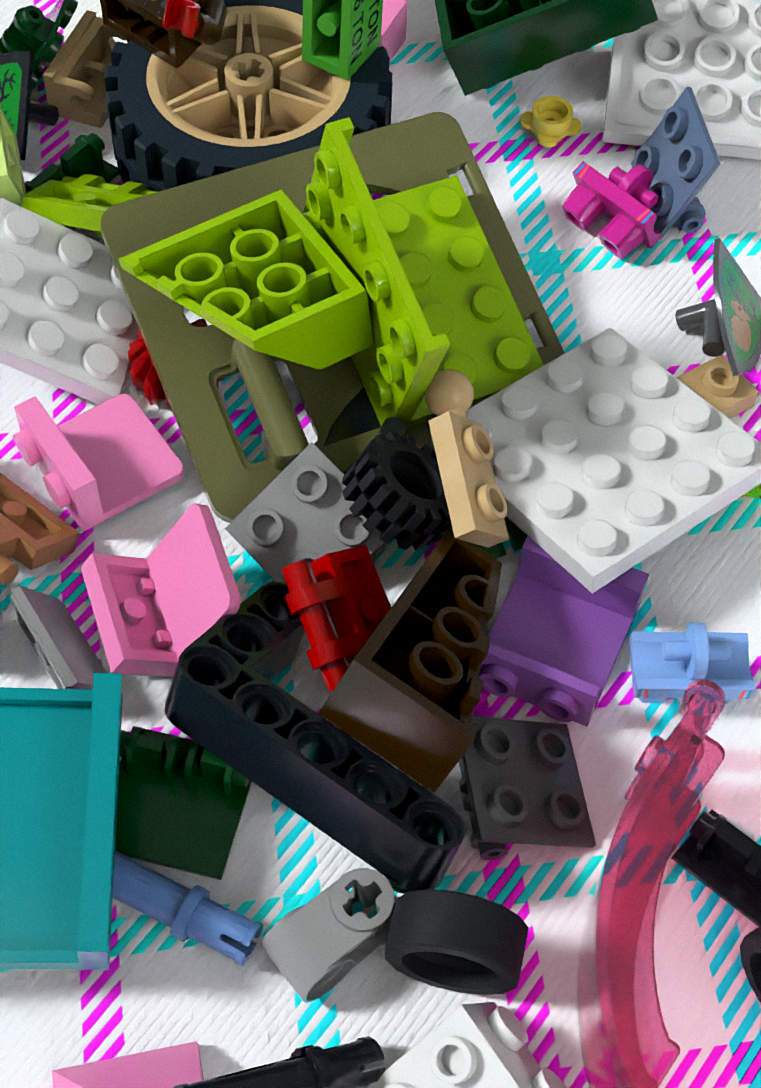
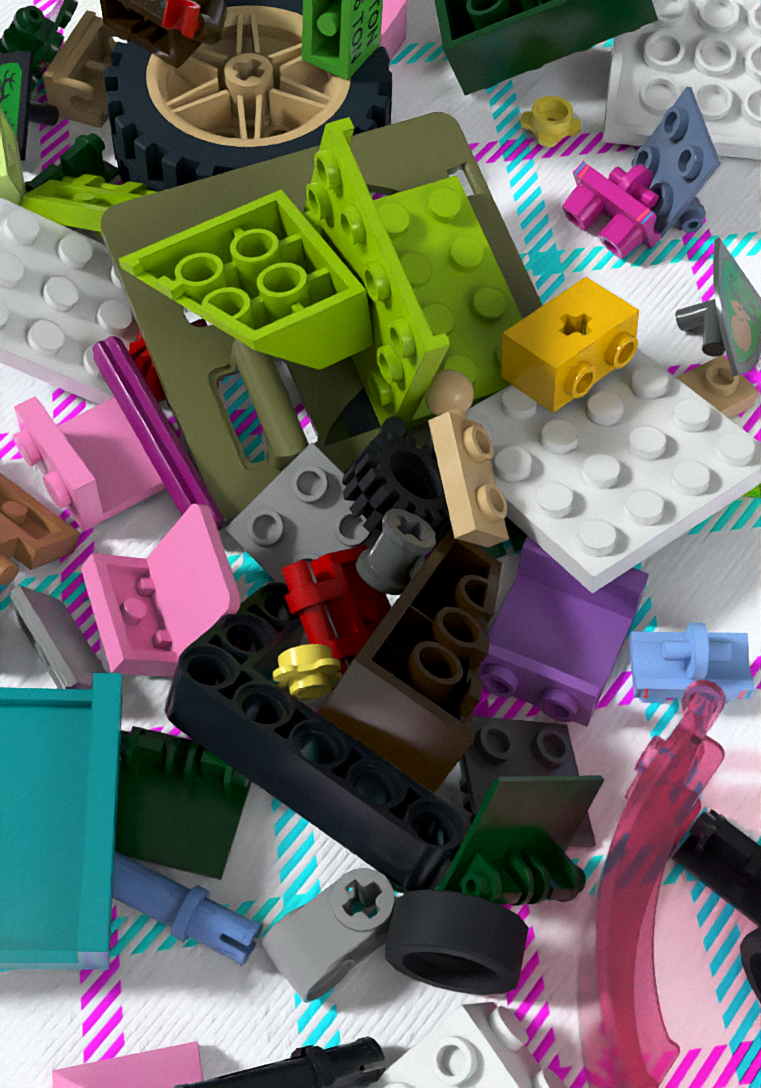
none -> magenta axle [92,336,223,531]
none -> light yellow plate [273,644,342,701]
none -> dark grey bush [355,509,436,595]
none -> dark green hinge [438,775,605,906]
none -> yellow brick [501,276,640,413]

